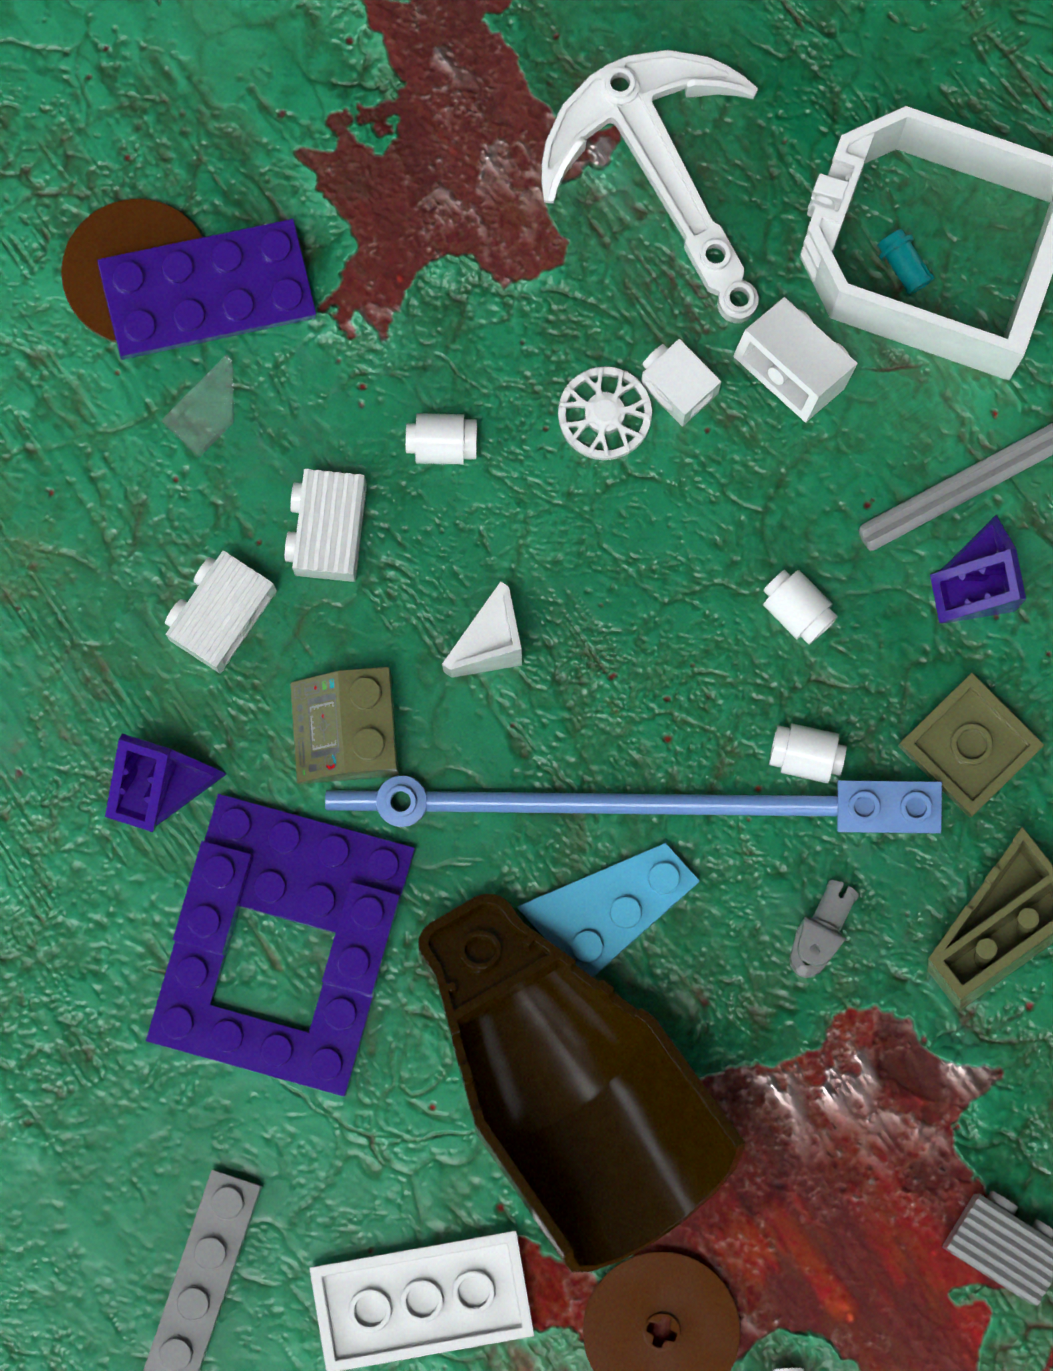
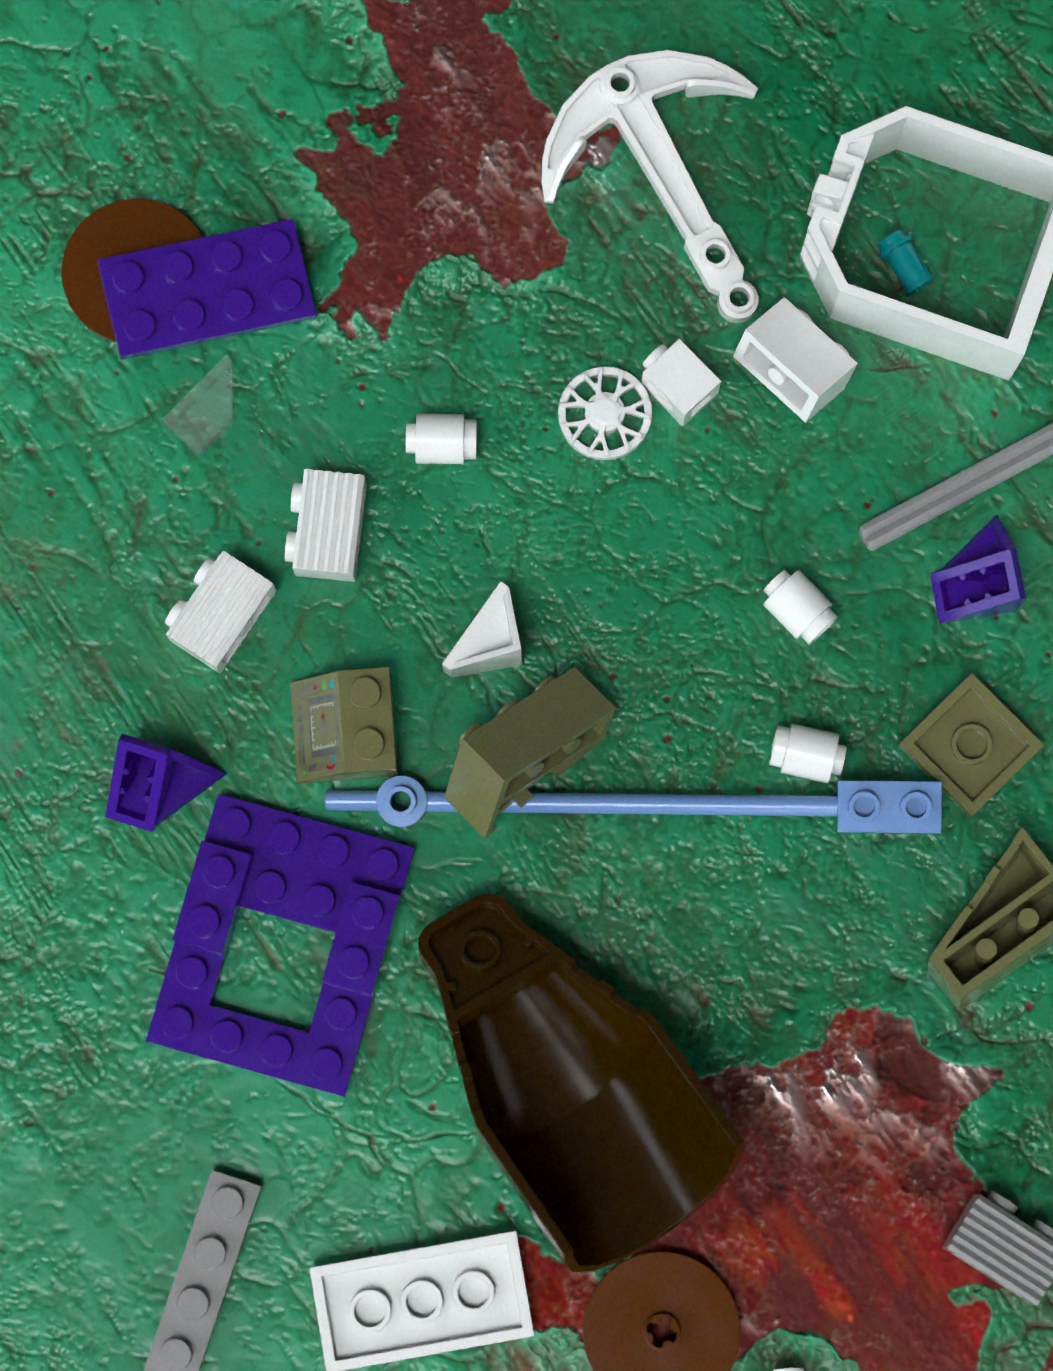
medium azure wing [517,843,700,977] -> none
light grey piece [789,880,859,978] -> none
none -> olive wedge [444,667,616,839]

